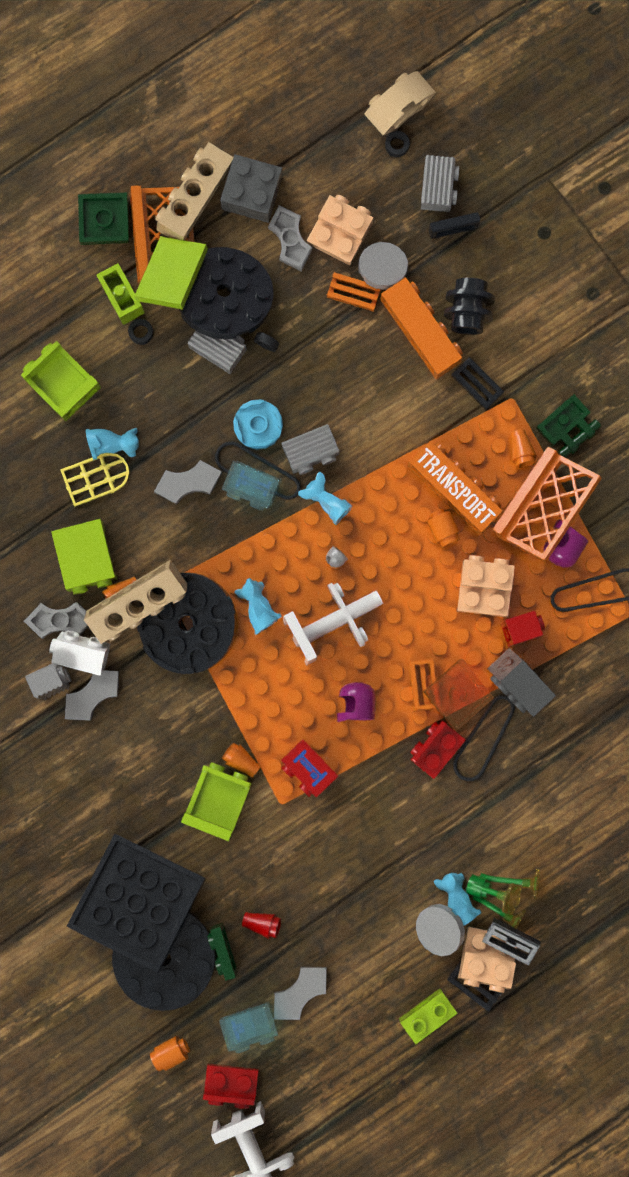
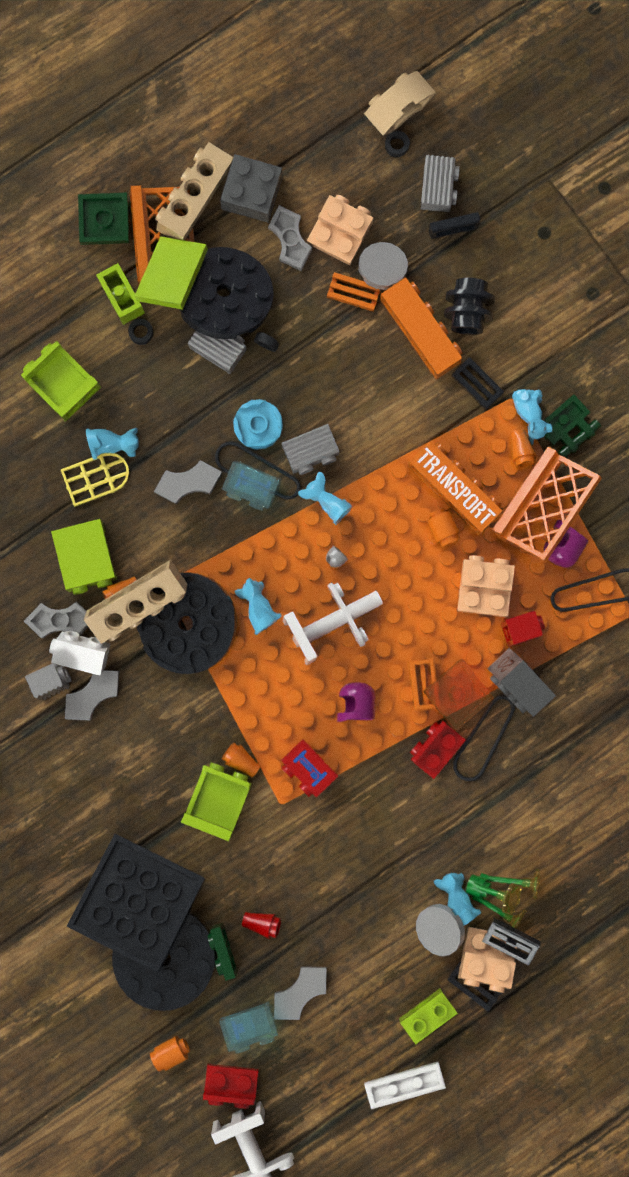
none -> white tile [364,1062,446,1109]
none -> medium azure animal [512,389,553,445]

